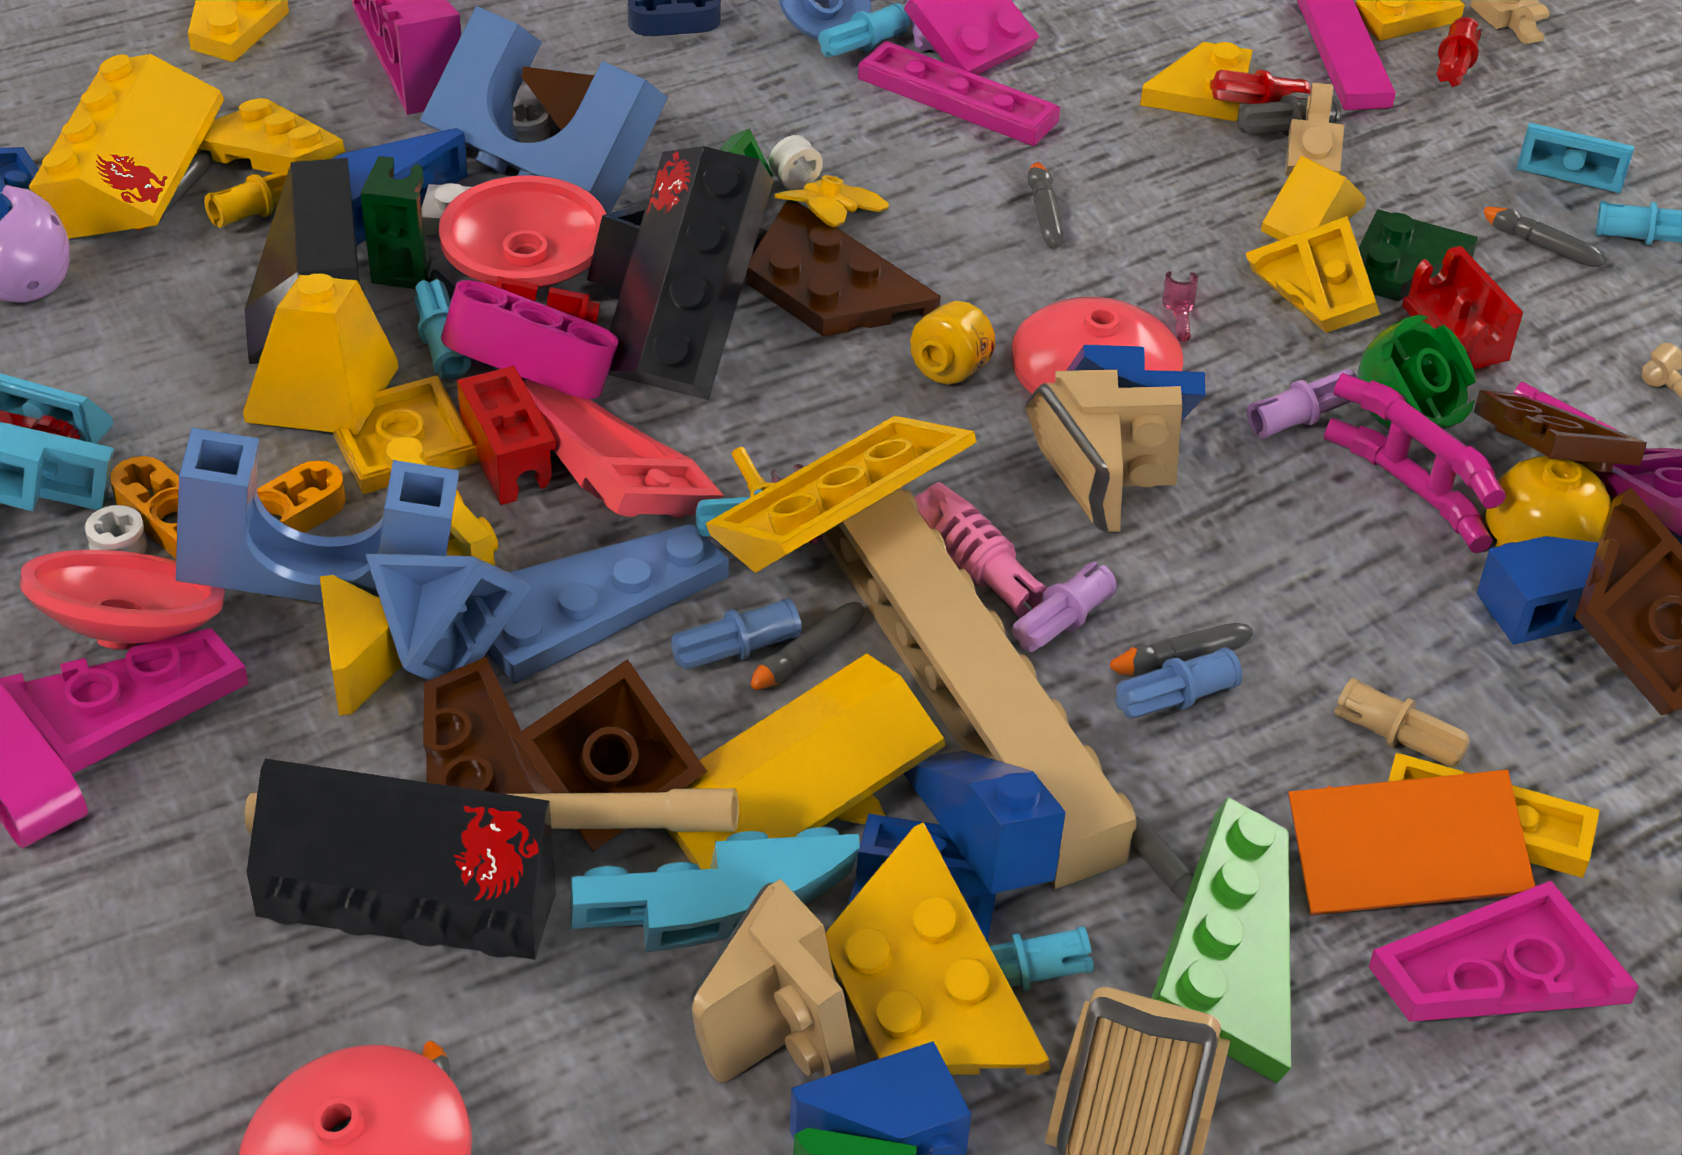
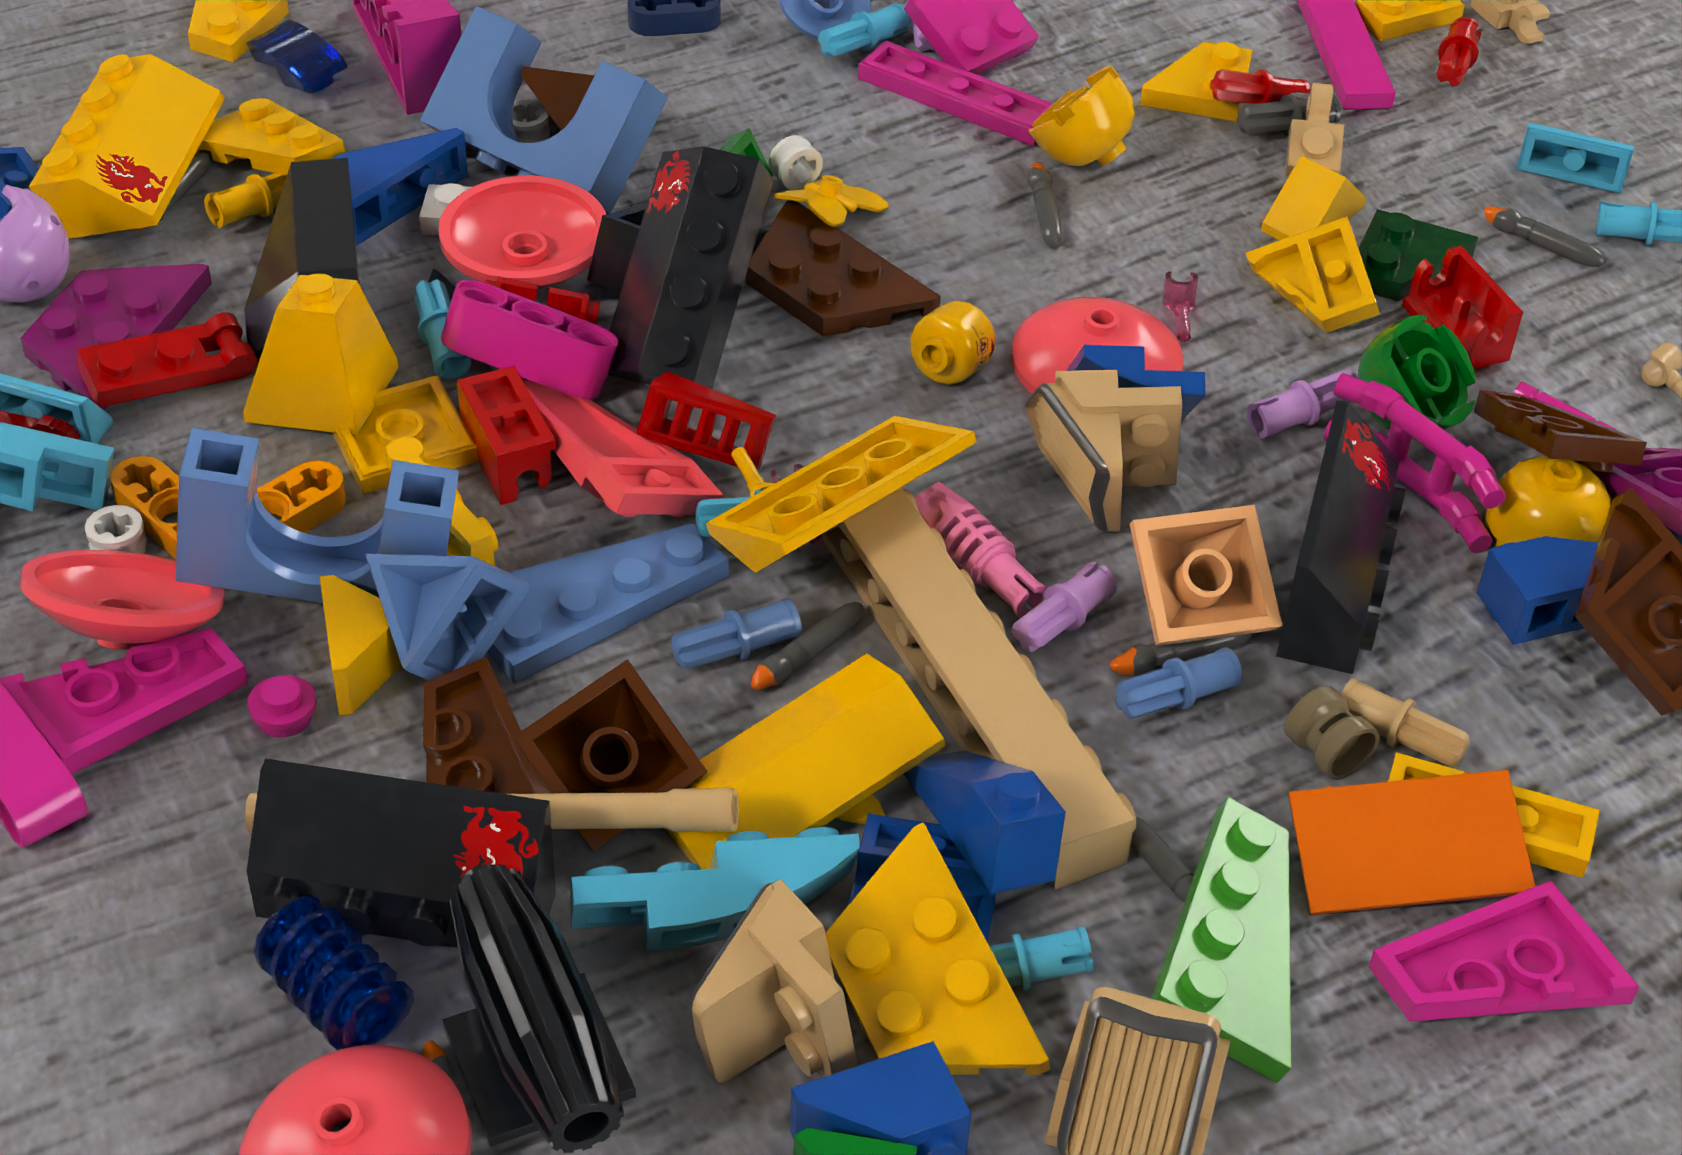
dark green hinge [360,156,432,289] -> none
none -> magenta wing [20,264,212,411]
none -> red plate [76,312,258,407]
none -> clear blue slope [246,19,348,93]
none -> dark pink plate [247,675,317,738]
none -> clear blue piece [254,894,415,1050]
none -> black plate [442,864,636,1153]
none -> red slope [637,371,777,471]
none -> yellow cylinder [1028,65,1135,167]
none -> light nougat slope [1130,505,1283,646]
none -> black slope [1276,400,1406,674]
none -> dark tan wheel [1284,686,1380,780]

